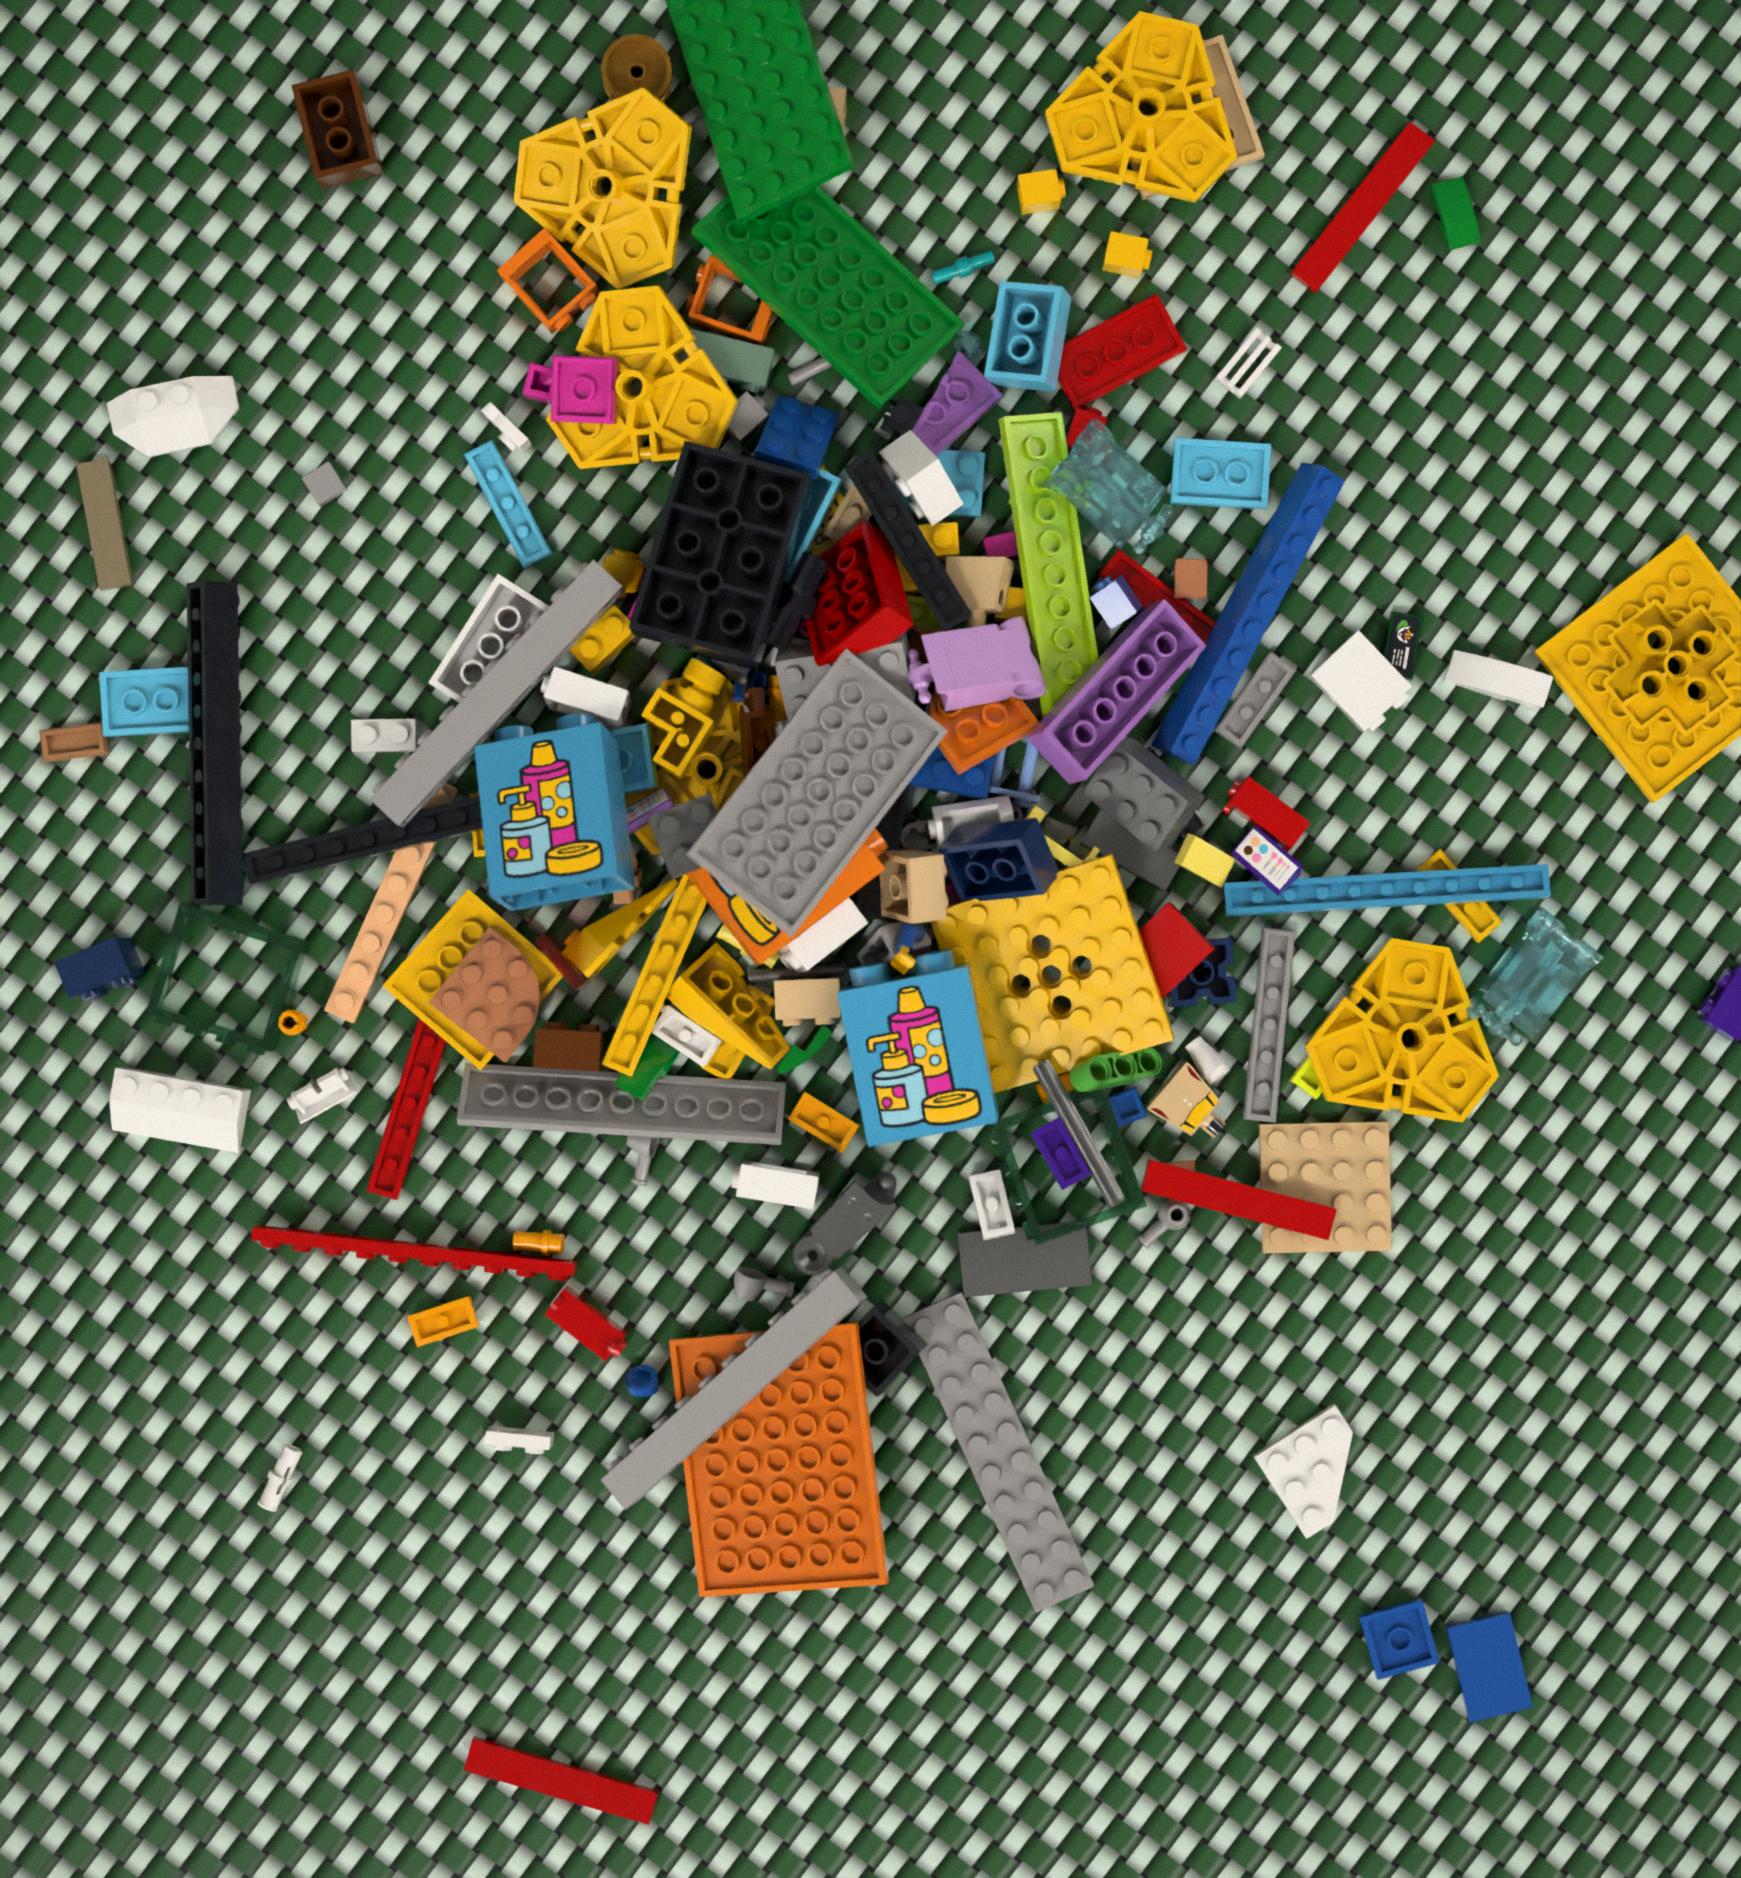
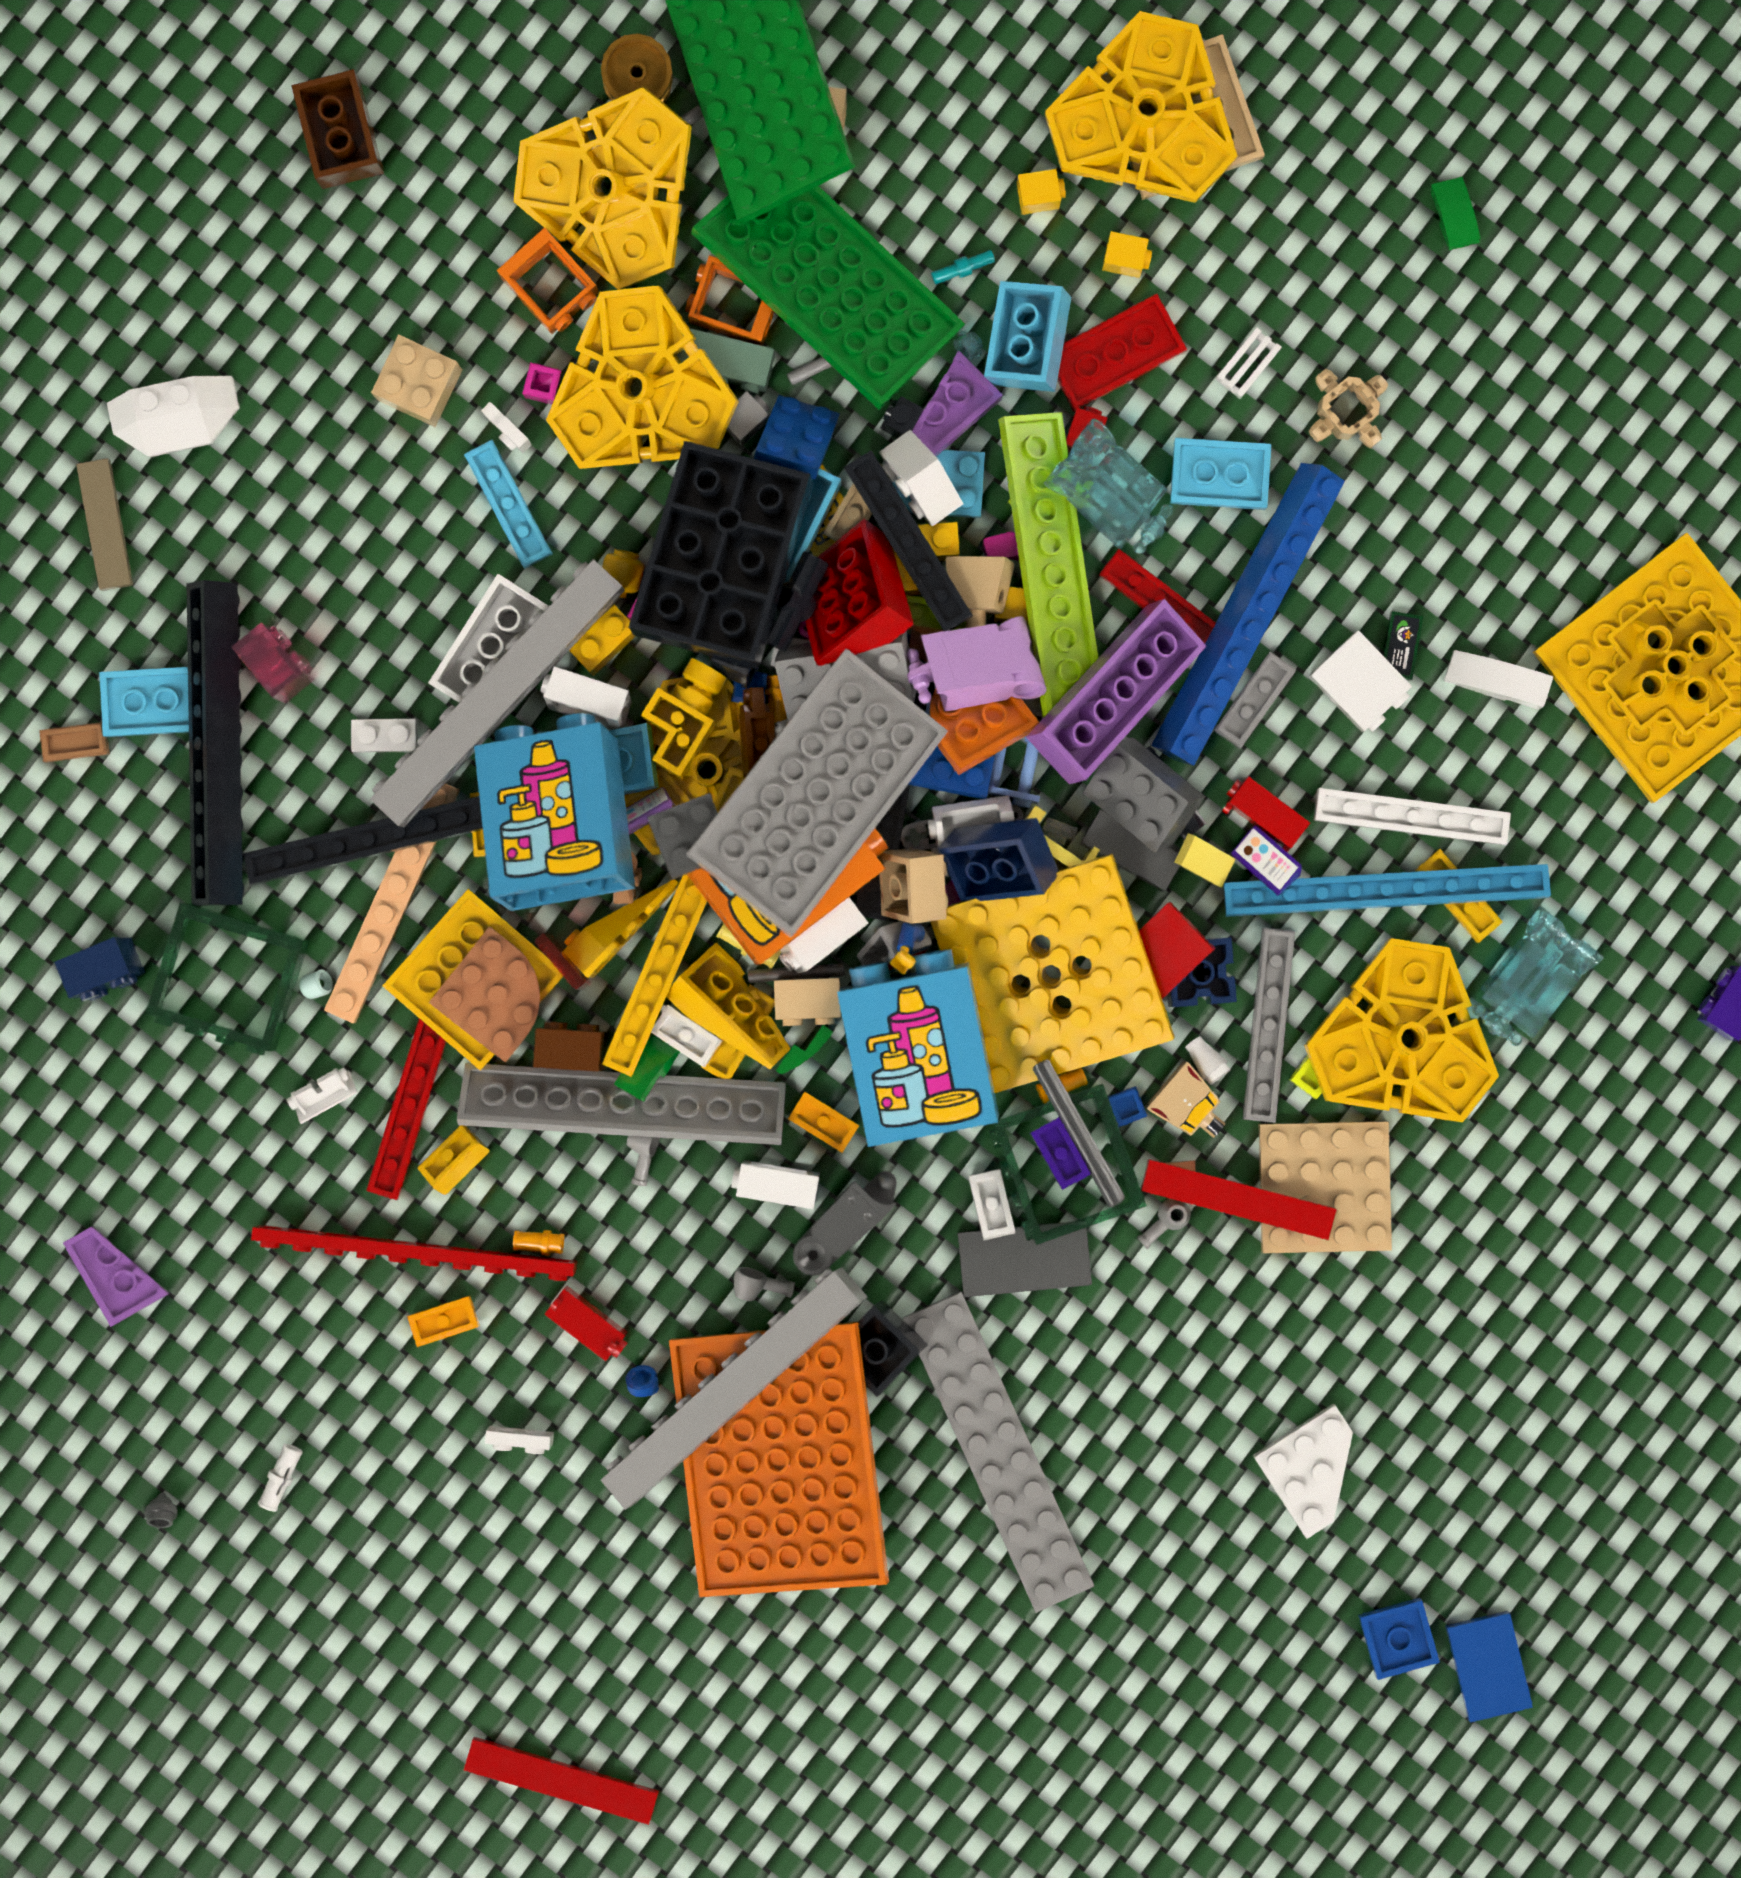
white slope [109,1067,251,1153] -> none
light orange pin [278,1010,308,1035] -> none
light grey tile [302,461,347,507] -> none
dark pink tile [551,356,618,424] -> none
bright green beam [1069,1047,1162,1092] -> none
brick [1090,574,1143,630] -> none
nougat slope [1173,558,1208,599] -> none
red tile [1290,121,1435,294] -> none
none -> medium lavender wing [63,1226,169,1327]
none -> dark grey plate [144,1492,178,1528]
none -> clear pink brick [231,622,315,704]
none -> light aqua piece [299,969,333,999]
none -> tan brick [371,334,462,427]
none -> yellow slope [417,1125,489,1195]
none -> tan piece [1309,369,1388,448]
none -> white plate [1313,788,1511,845]

